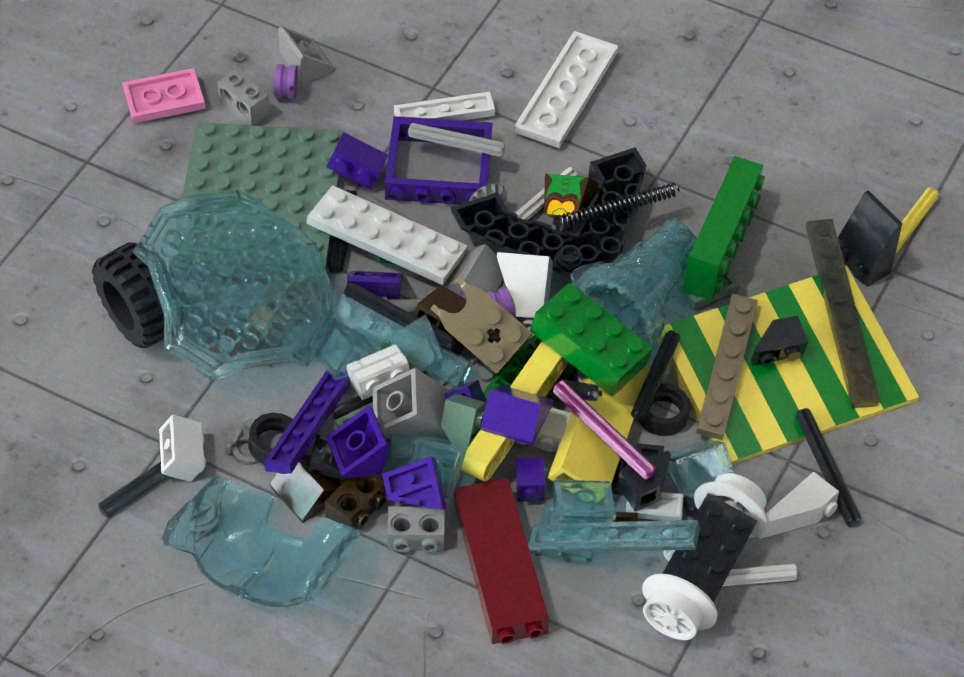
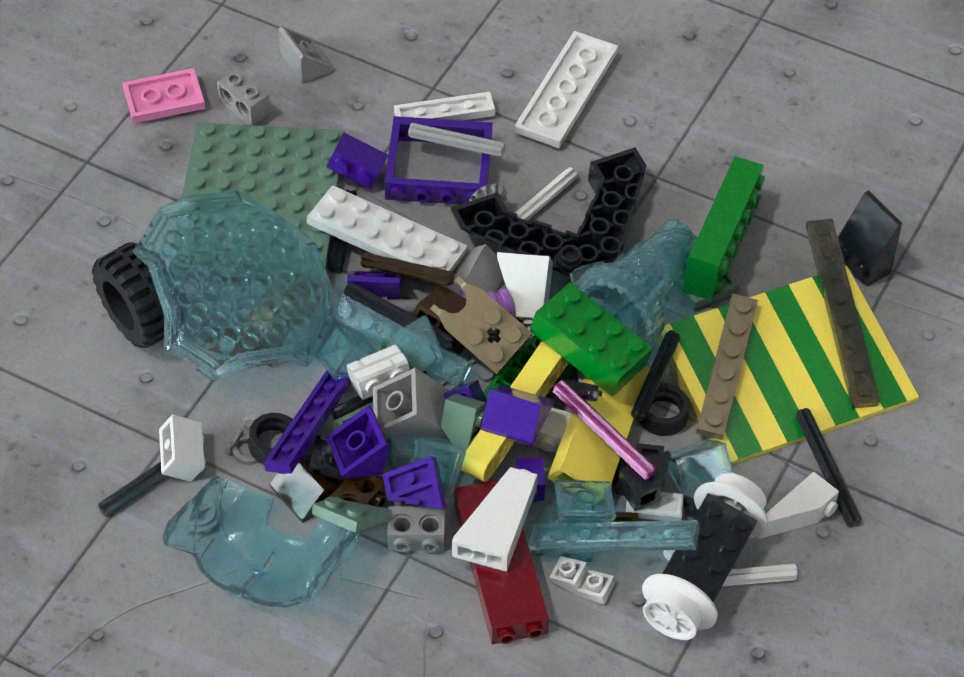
medium lavender wheel [274,64,298,99] -> none
torso [544,173,599,233] -> none
black piece [557,182,680,229] -> none
black slope [751,316,808,365] -> none
light yellow axle [895,188,939,255] -> none
none -> sand green wing [312,497,392,533]
none -> dark brown axle [360,253,455,286]
none -> white slope [452,467,537,572]
none -> white slope [549,556,616,605]

